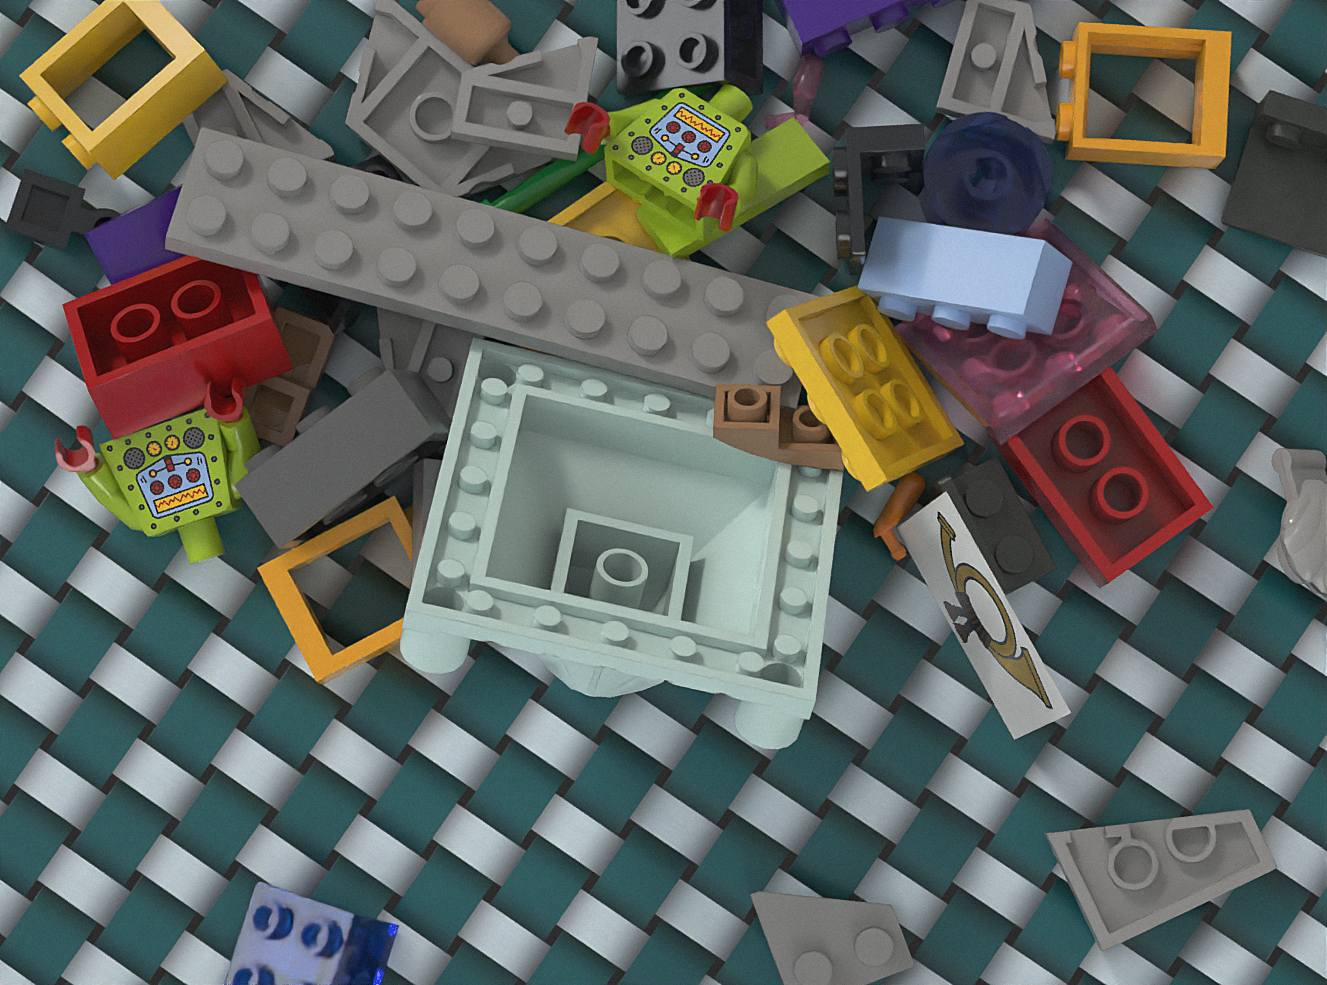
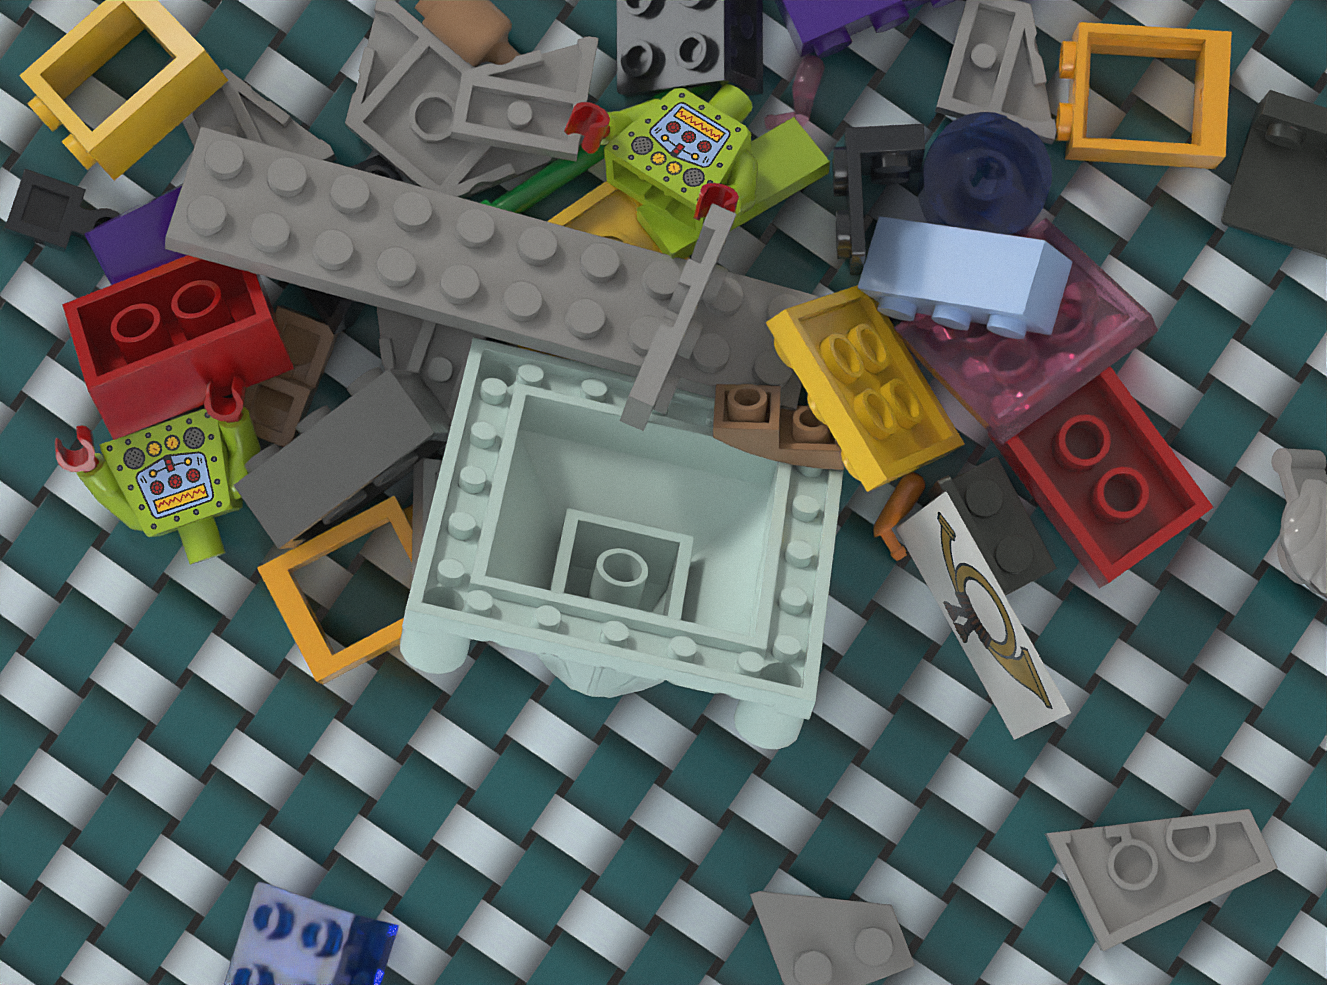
none -> light grey wing [619,203,736,431]

